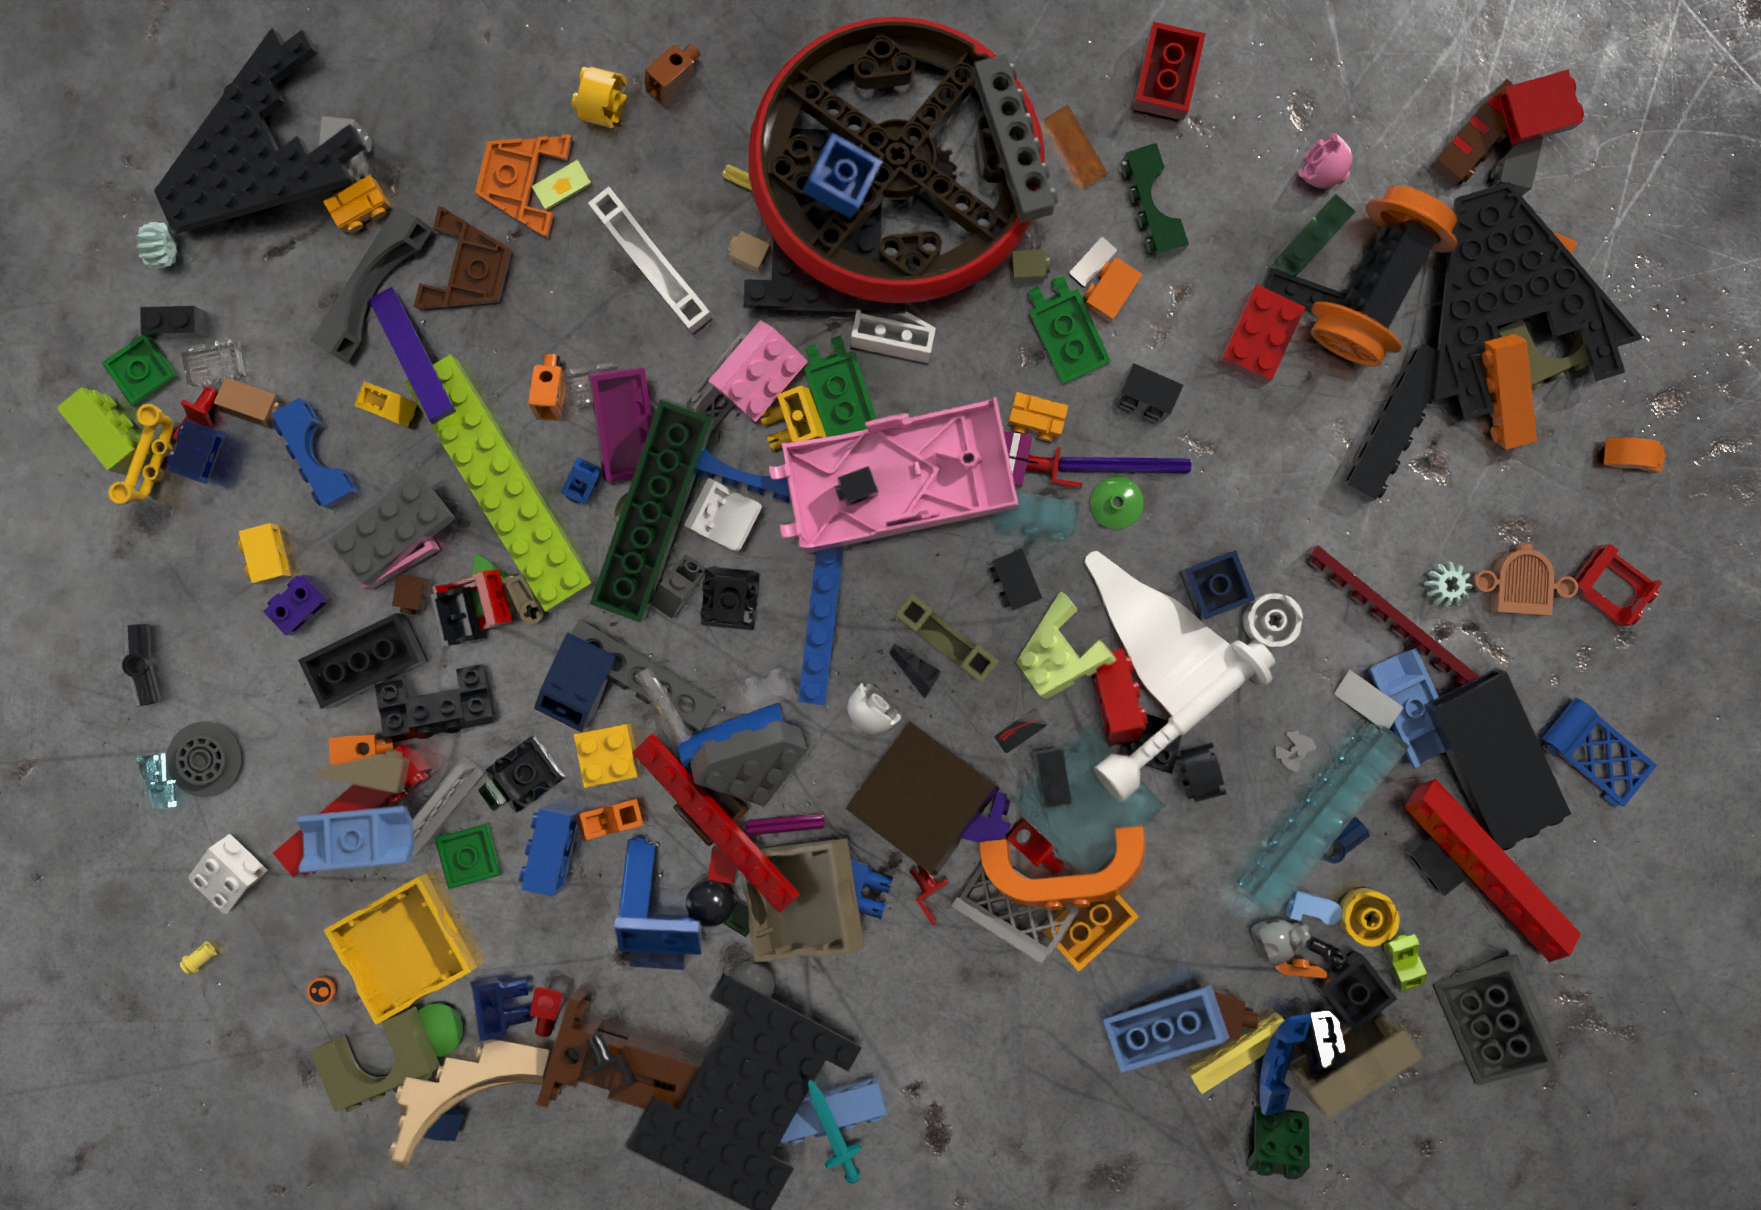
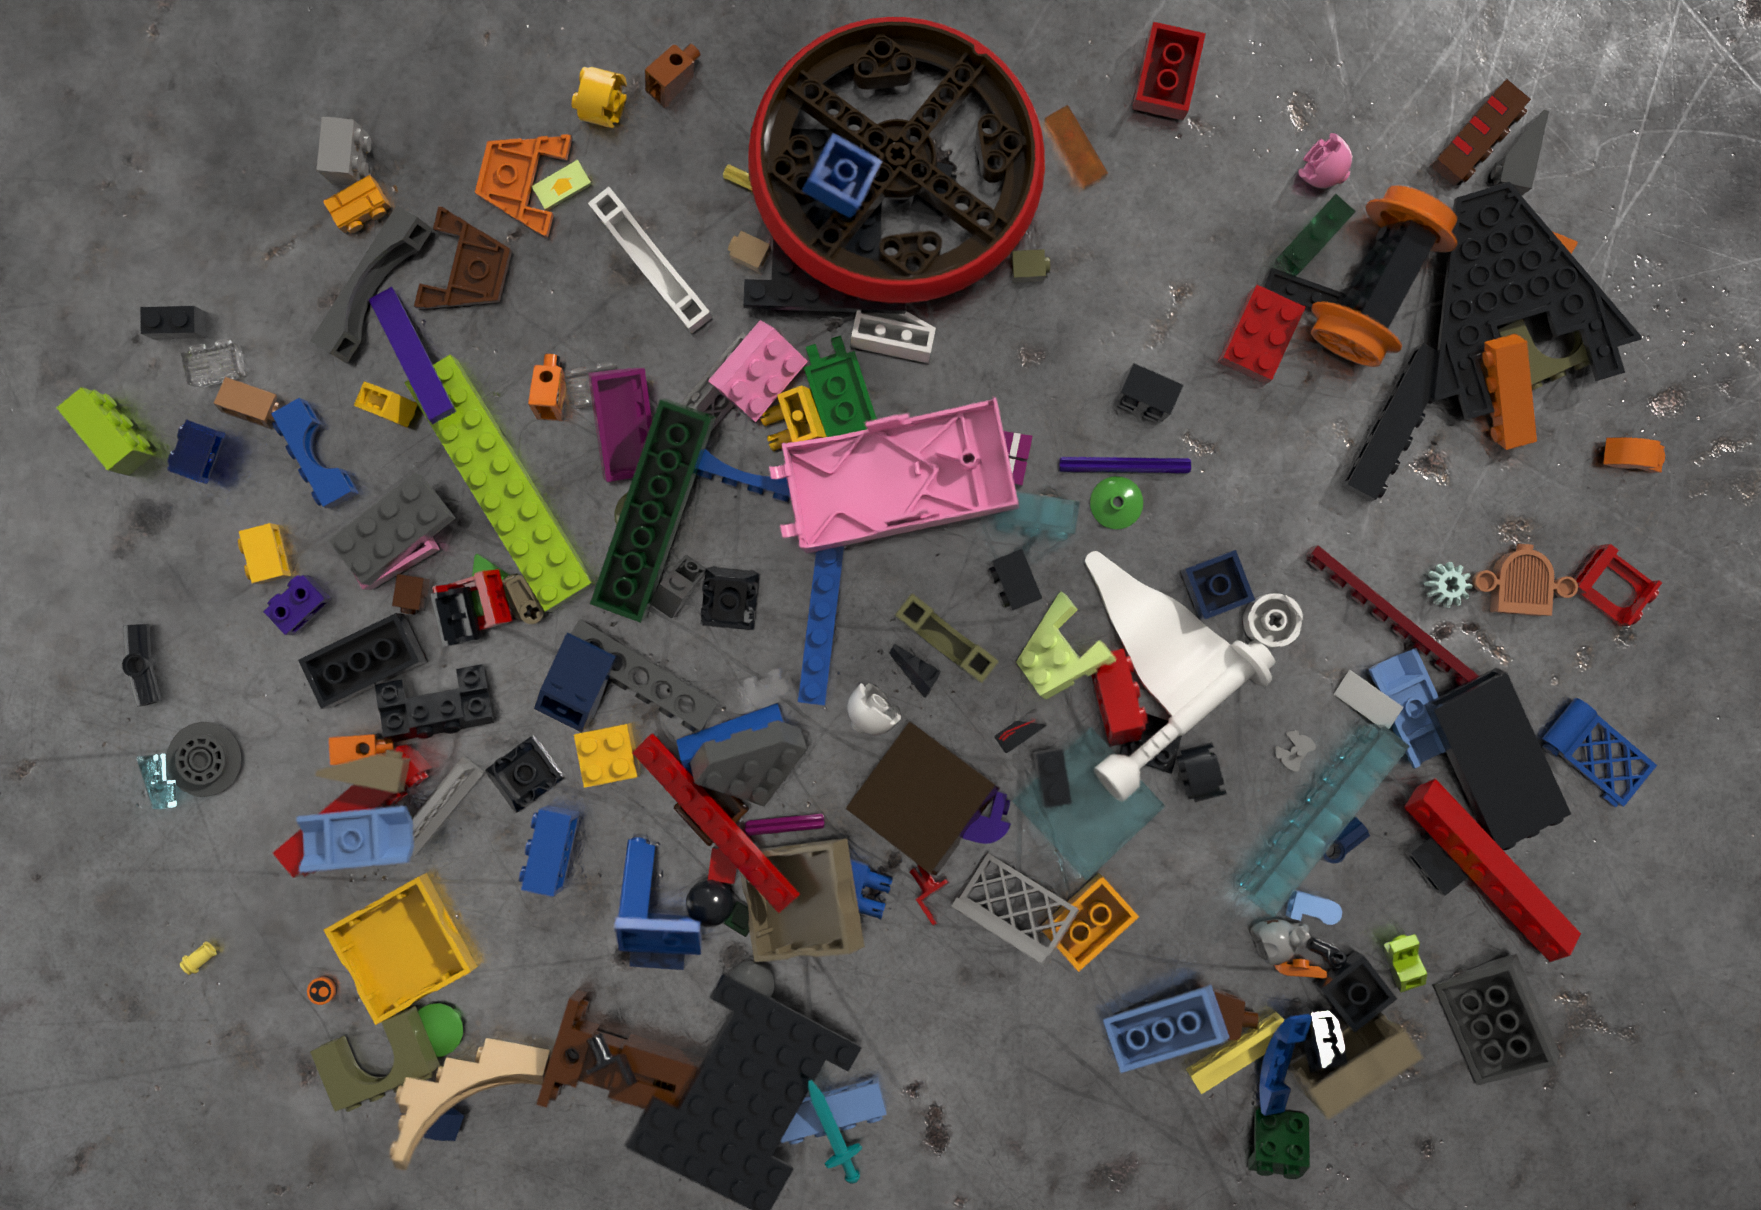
green tile [102,335,178,407] -> none
yellow bar [109,404,173,505] -> none
light aqua gear [136,222,178,269] -> none
black wing [154,28,366,234] -> none
red bracket [173,386,218,449] -> none
white bracket [188,834,268,914] -> none
green tile [435,823,502,890] -> none
clear blue brick [470,976,532,1041] -> none
dark green tile [478,778,508,811] -> none
red bracket [530,987,565,1037] -> none
blue brick [561,457,602,505] -> none
orange brick [576,799,643,841] -> none
clear pin [636,666,692,745] -> none
white bracket [684,478,762,552] -> none
black brick [834,466,878,507] -> none
dark grey brick [972,54,1058,223] -> none
orange arch [979,826,1146,910] -> none
red bracket [1006,819,1065,875] -> none
light orange brick [1007,392,1068,442] -> none
red bracket [1026,447,1083,489] -> none
green tile [1027,275,1111,384] -> none
white sticker [1069,237,1117,286] -> none
orange brick [1084,257,1143,323] -> none
dark green arch [1121,143,1189,259] -> none
yellow brick [1338,888,1400,947] -> none
red brick [1497,70,1584,146] -> none

